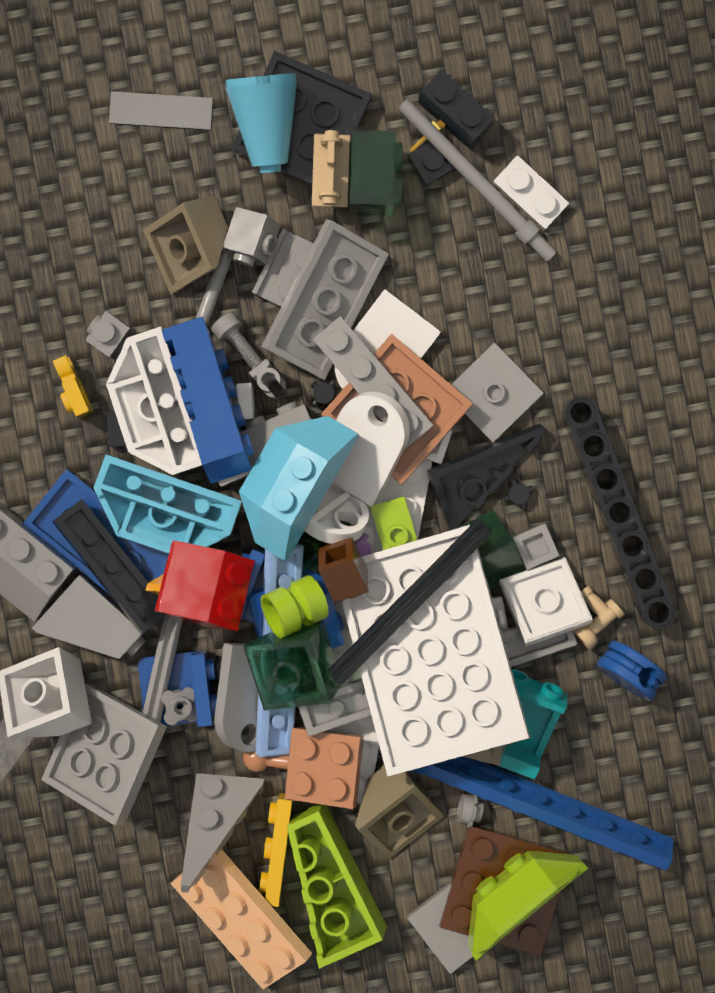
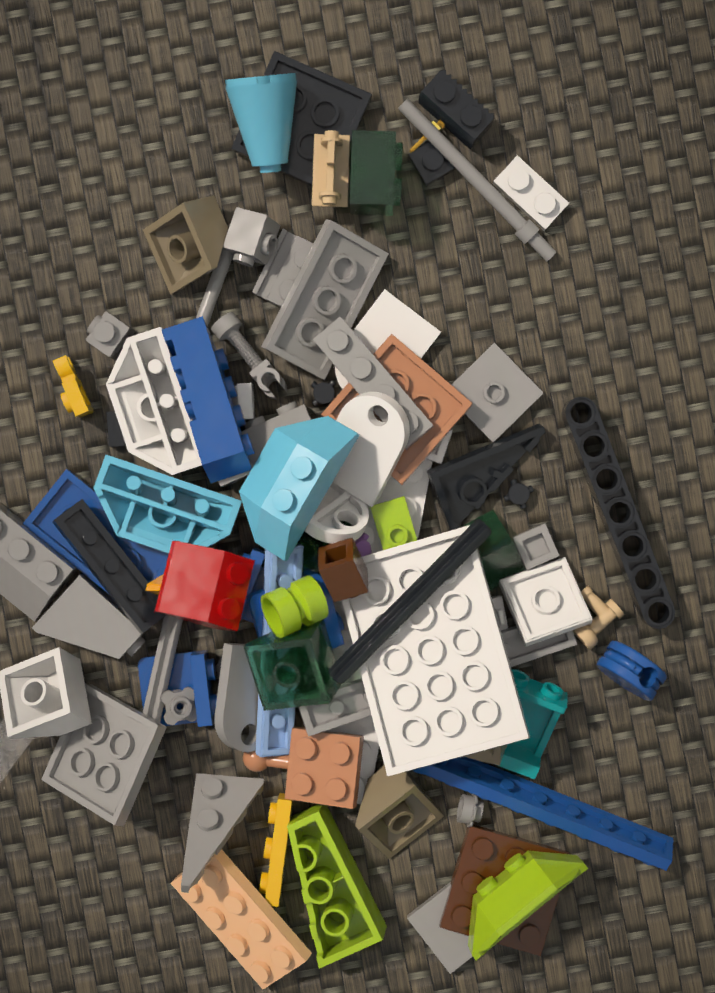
light grey sticker [109,91,213,130] -> none

